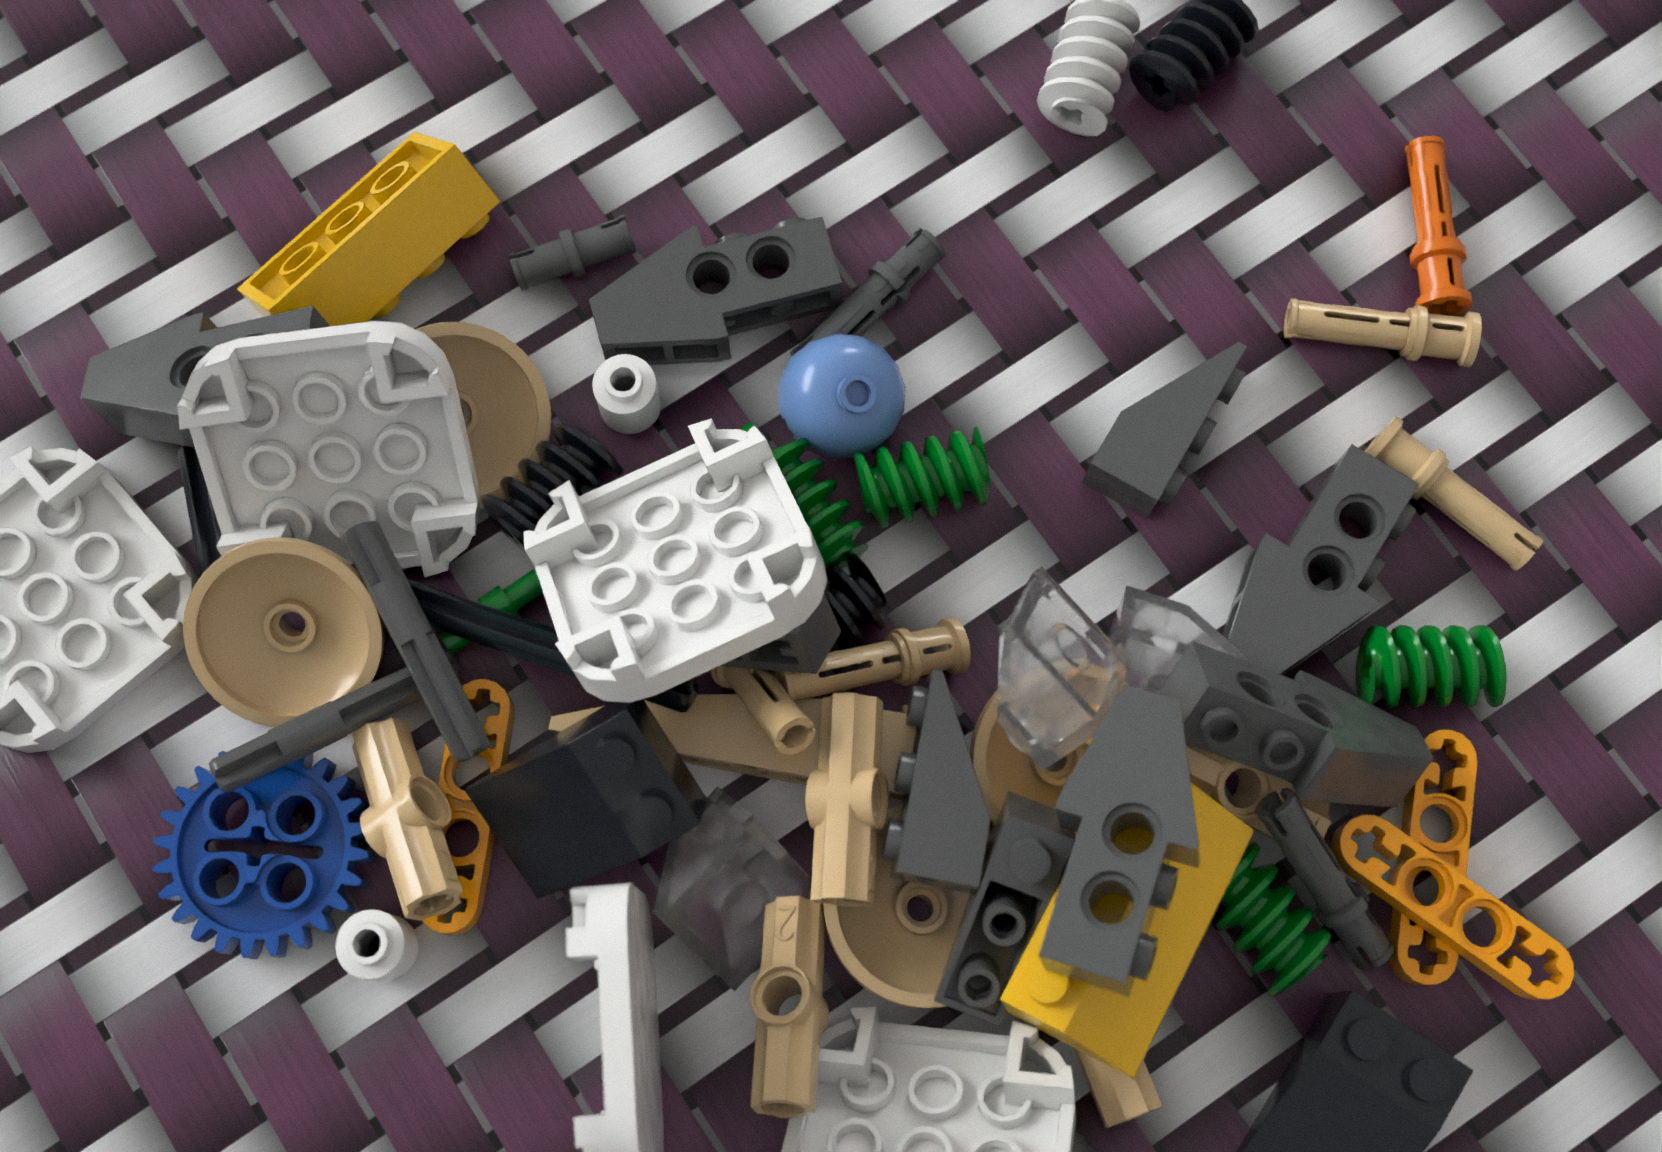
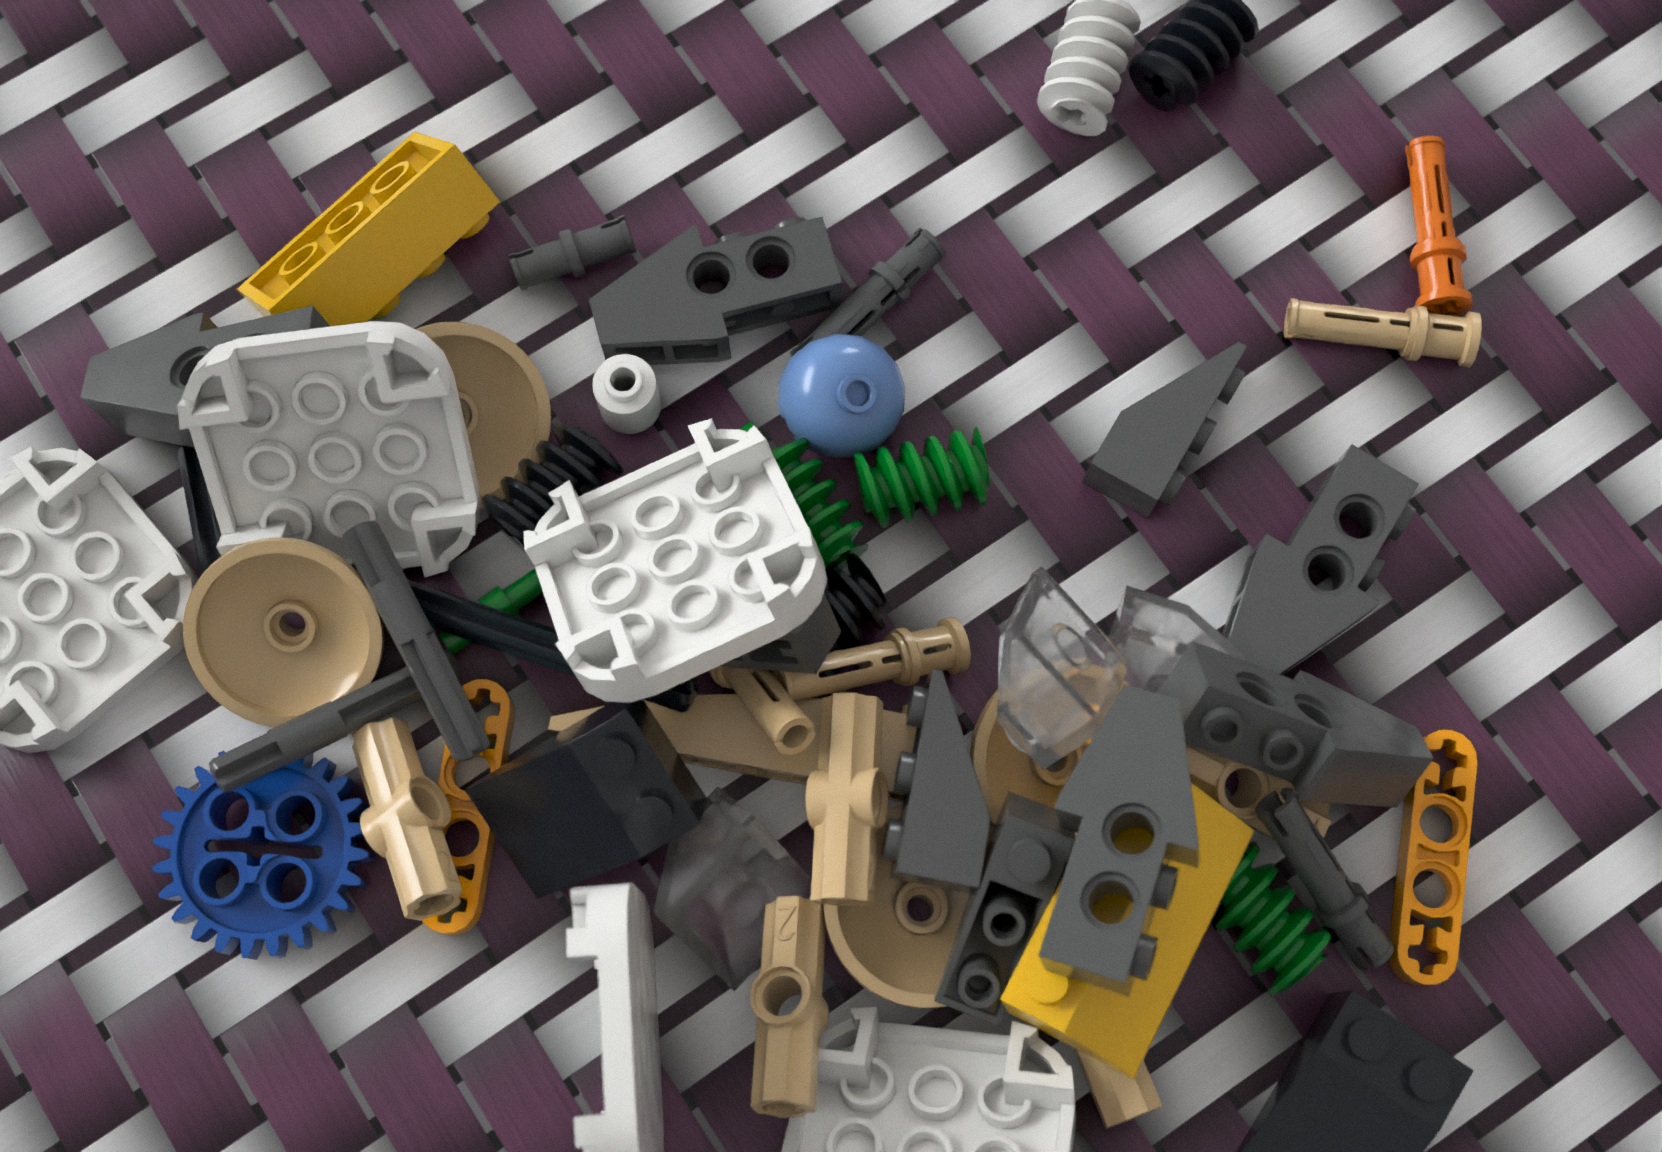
white brick [335,909,418,982] -> none
light orange beam [1331,815,1574,1000] -> none
green piece [1356,625,1507,708] -> none
tan pin [1365,416,1543,571] -> none

